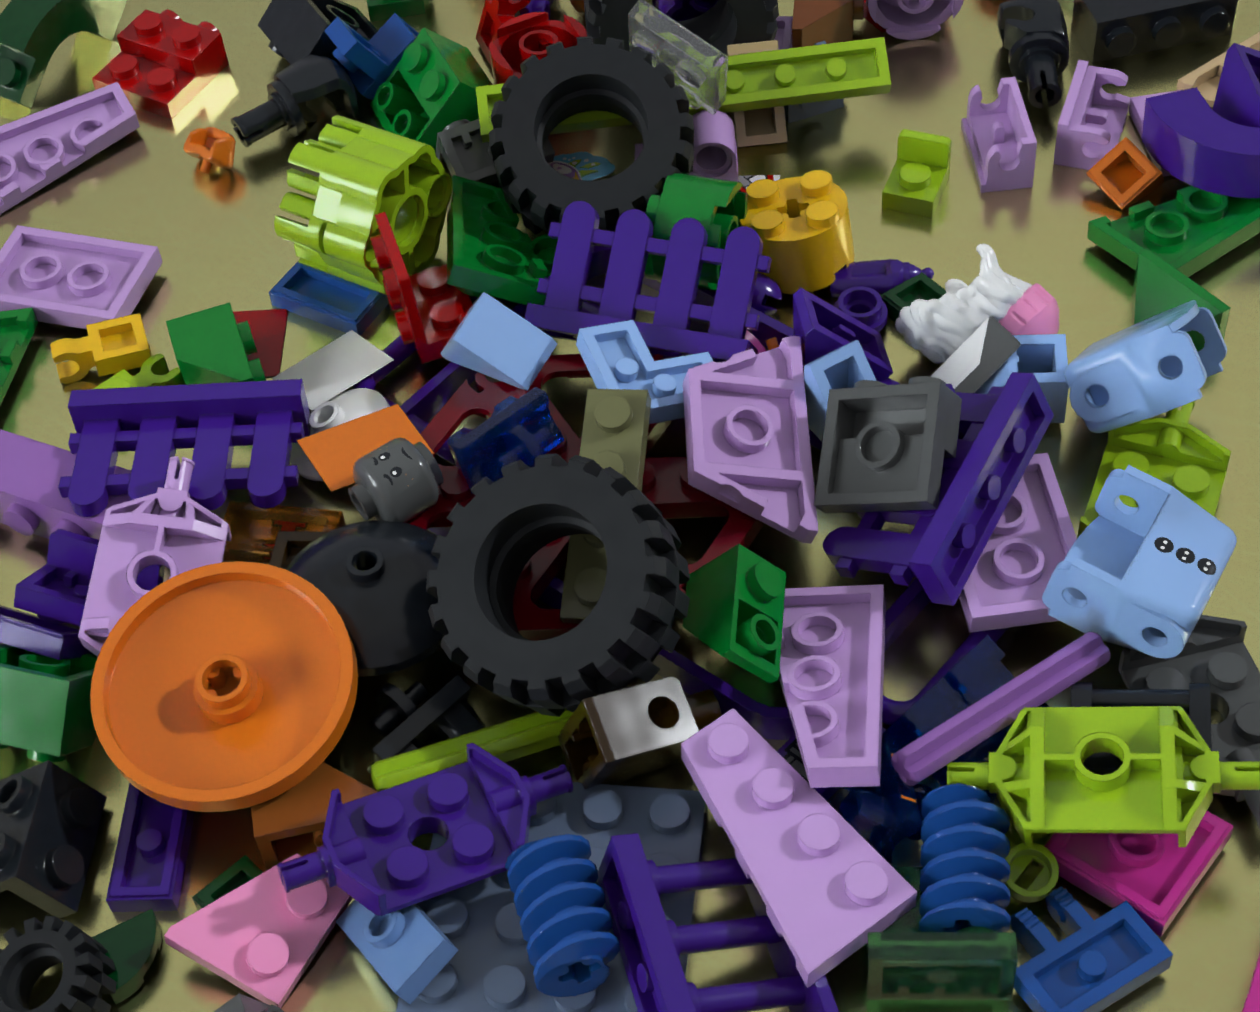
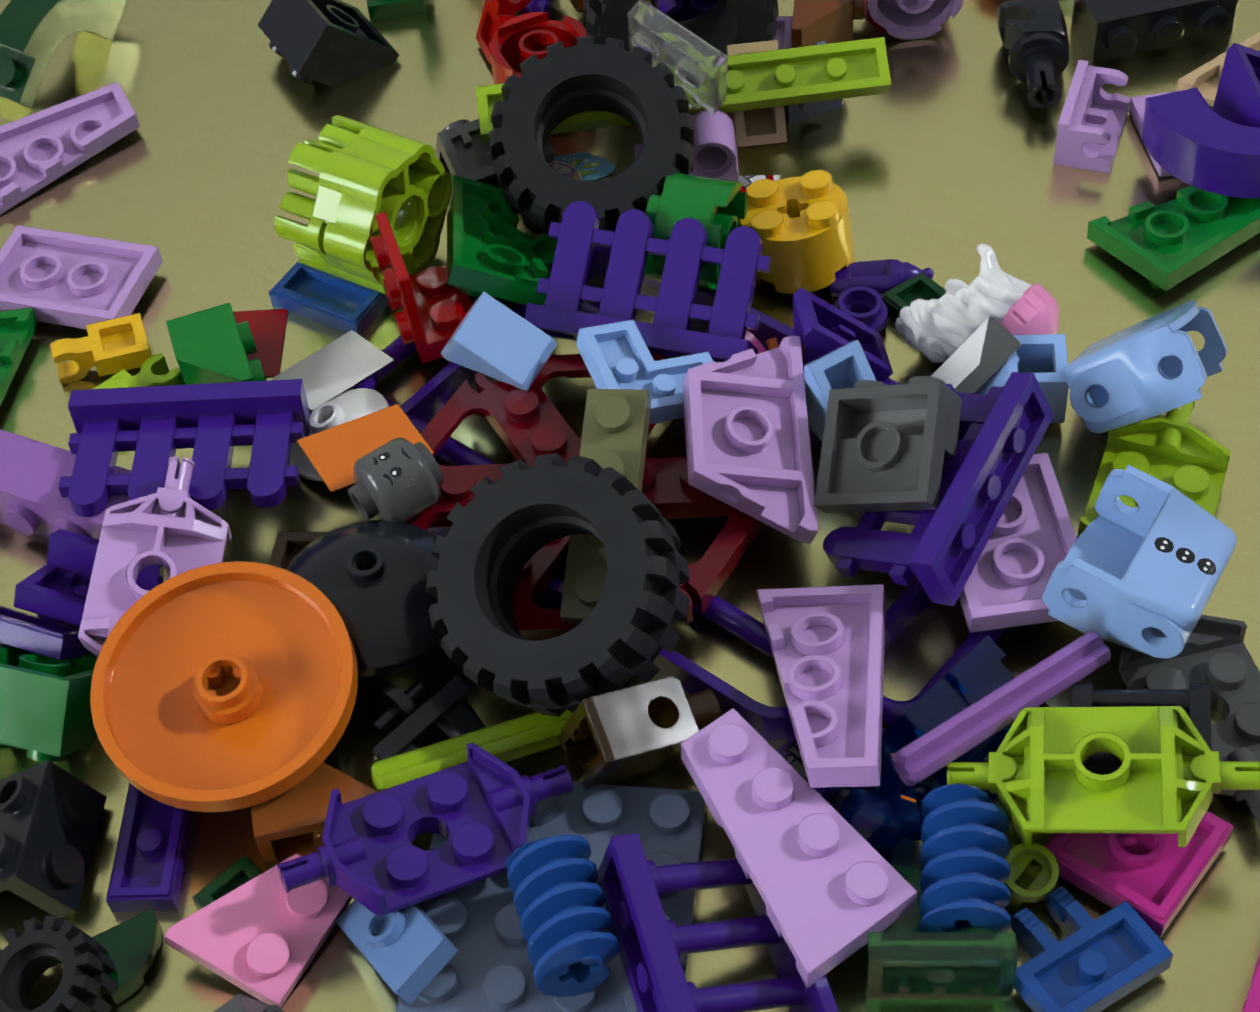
red plate [92,9,229,119] -> none
orange piece [183,127,236,174] -> none
clear orange tile [223,501,346,564] -> none
black piece [231,54,359,148] -> none
blue brick [324,13,419,100] -> none
green slope [370,27,493,154] -> none
clear blue hips [447,387,564,496] -> none
green slope [682,544,786,684] -> none
dark purple hinge [751,273,782,316] -> none
lime bracket [882,129,952,218] -> none
lavender hinge [961,77,1037,193] -> none
orange slope [1086,137,1164,211] -> none
green slope [1132,248,1231,351] -> none

